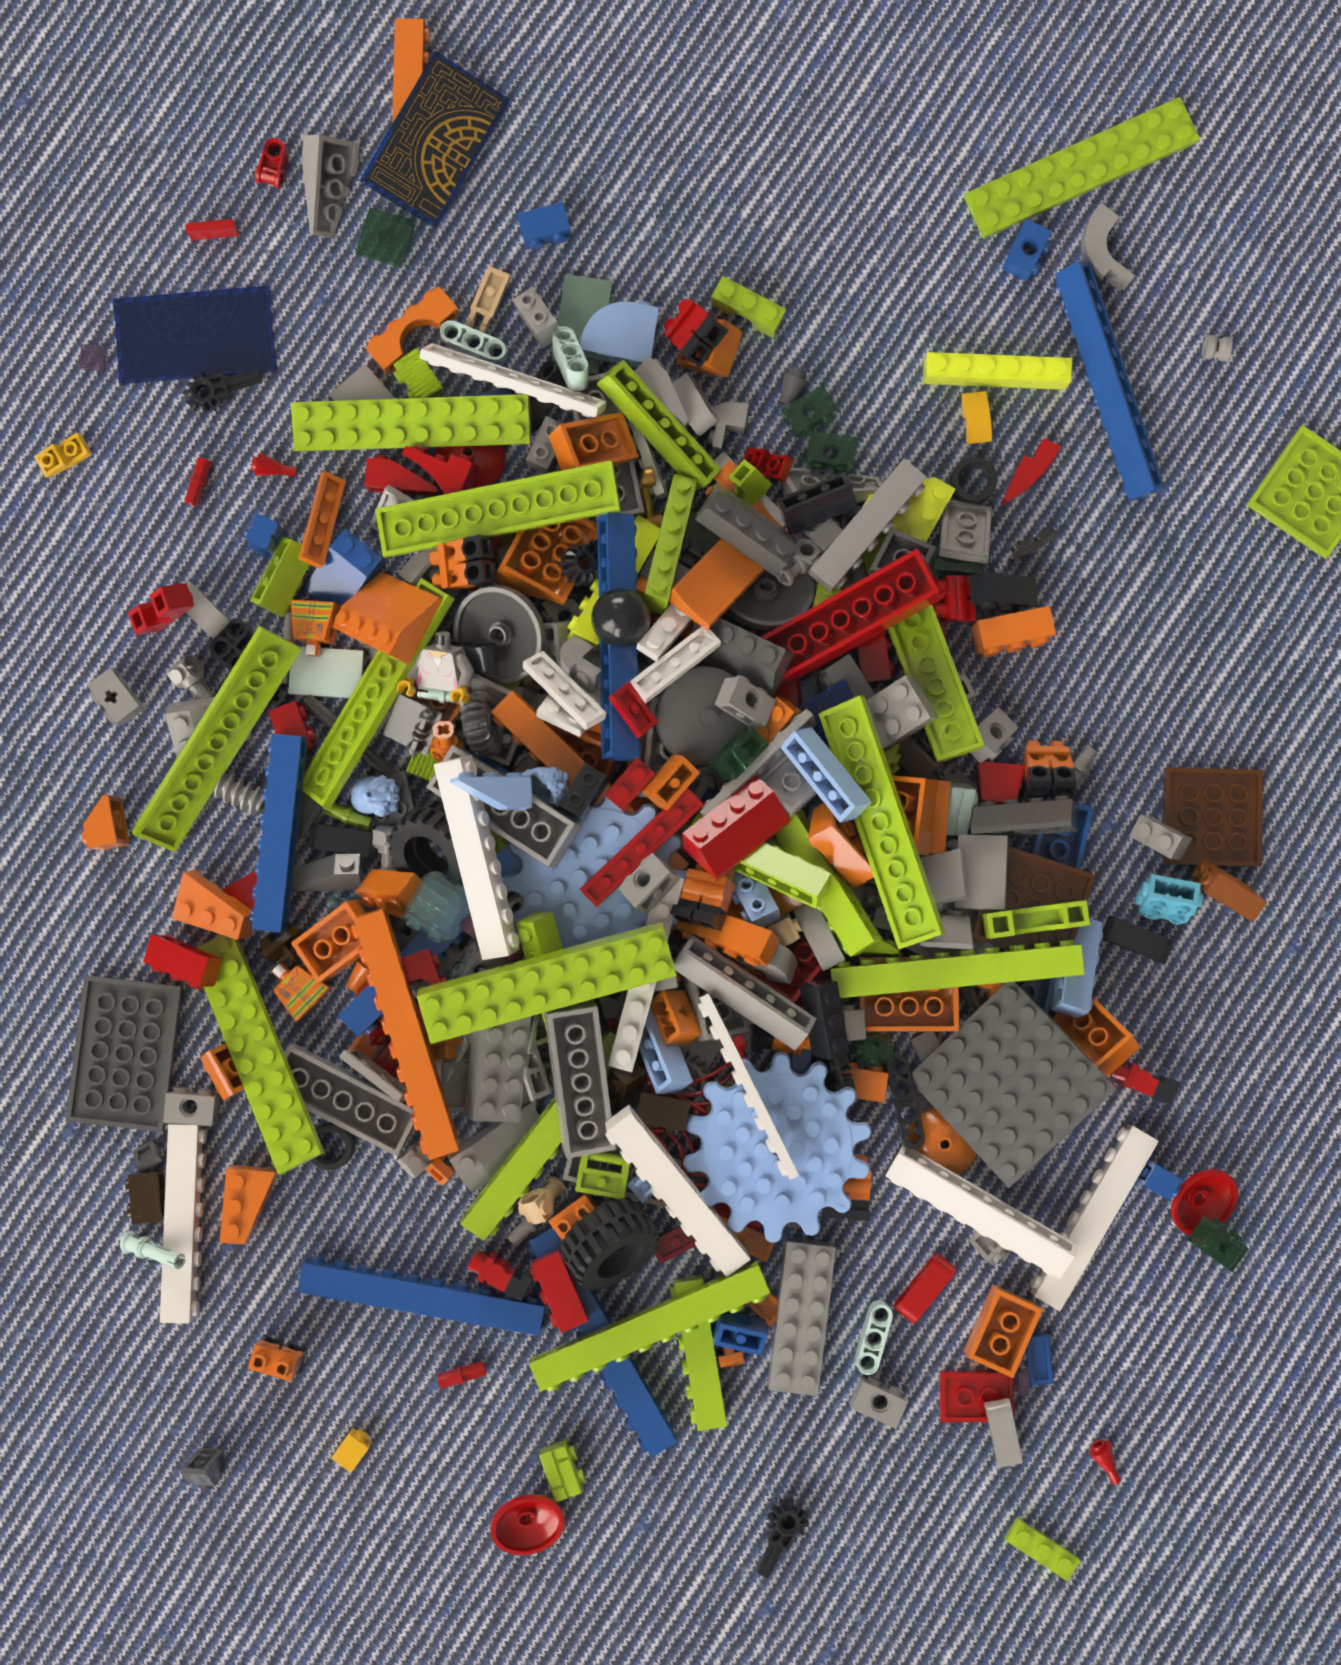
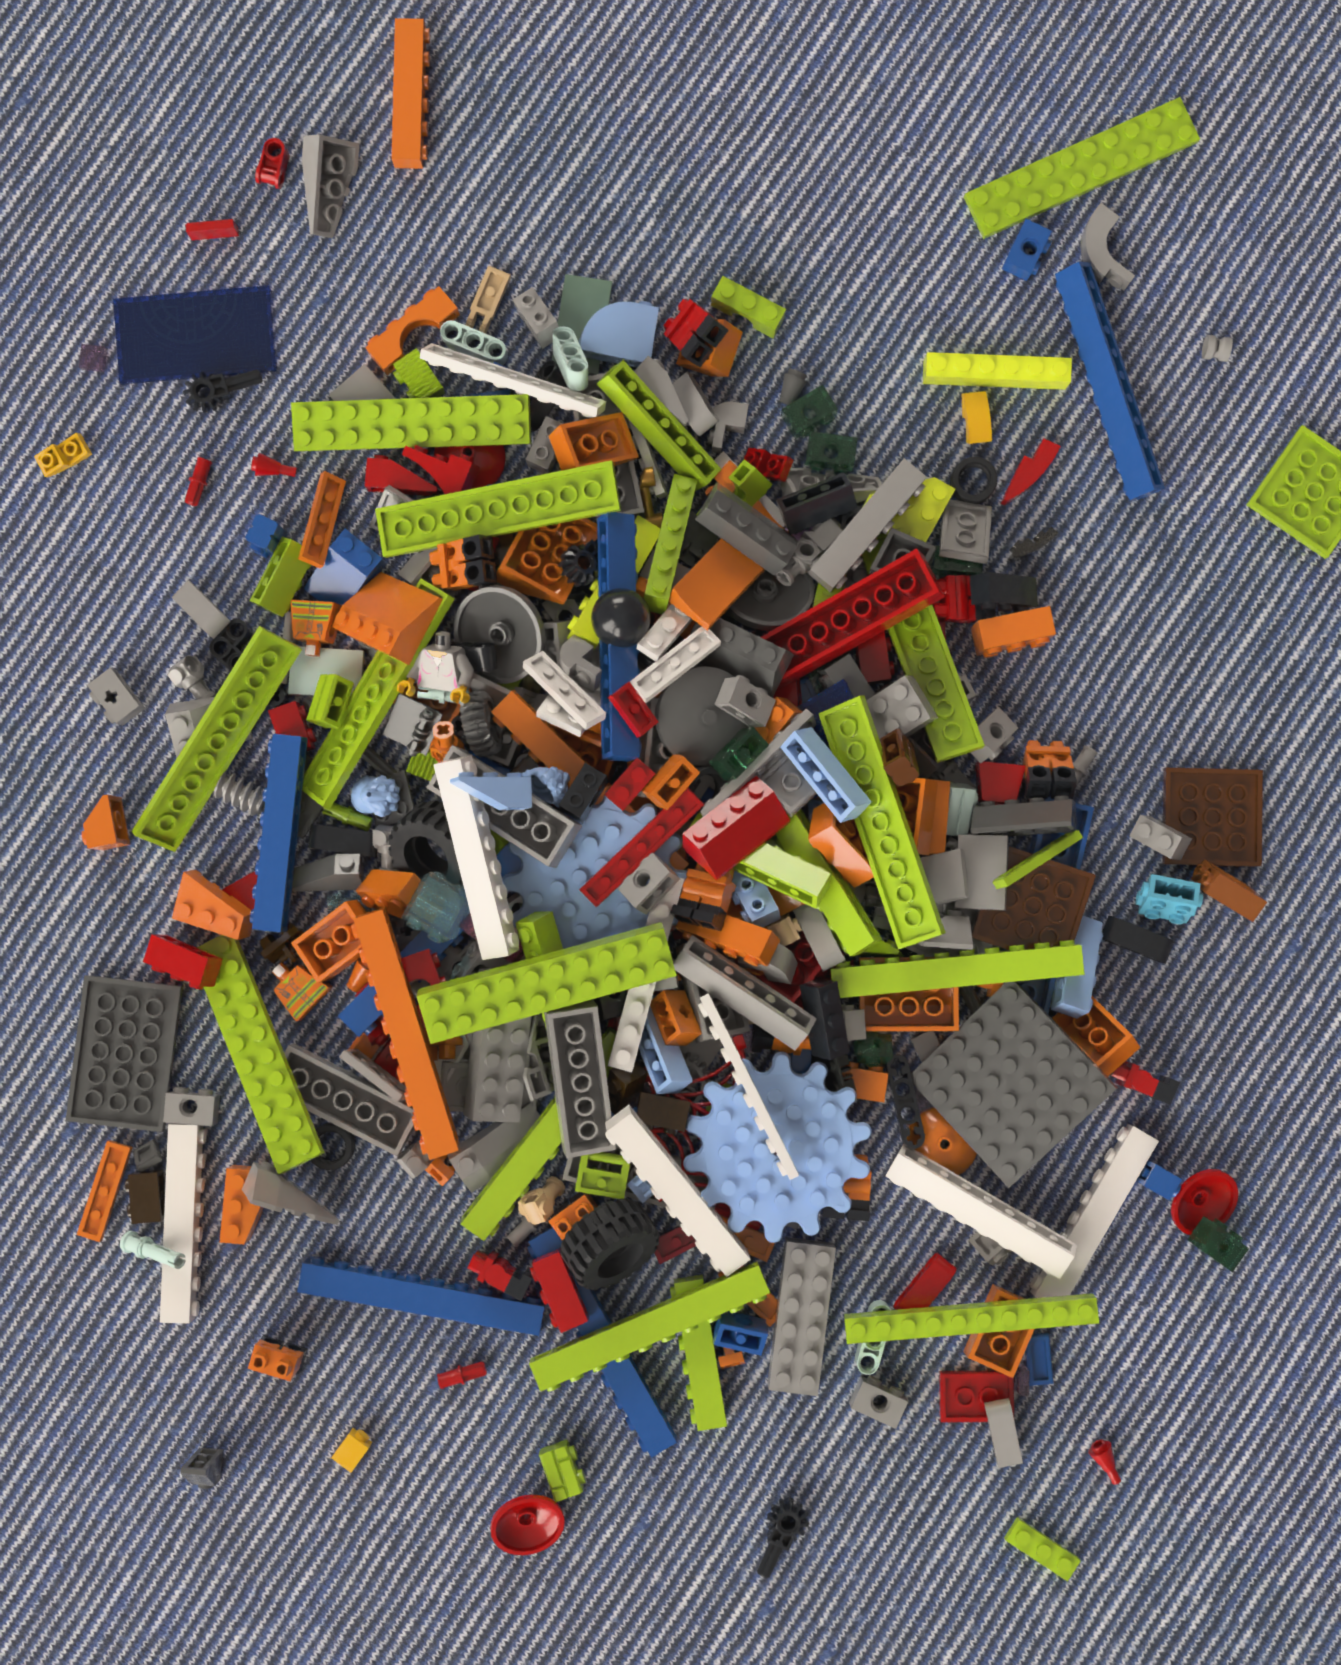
red arch [128,583,195,635] -> none
orange slope [200,1043,244,1101] -> none
clear green plate [355,207,416,268] -> none
black piece [360,51,510,229] -> none
blue brick [517,202,571,250] -> none
lime arch [982,900,1090,939] -> none
none -> orange plate [76,1140,133,1242]
none -> light grey wedge [242,1161,339,1225]
none -> lime brick [306,674,354,729]
none -> lime brick [844,1293,1099,1344]
none -> reddish brown brick [880,729,919,787]
none -> lime tile [992,830,1083,889]

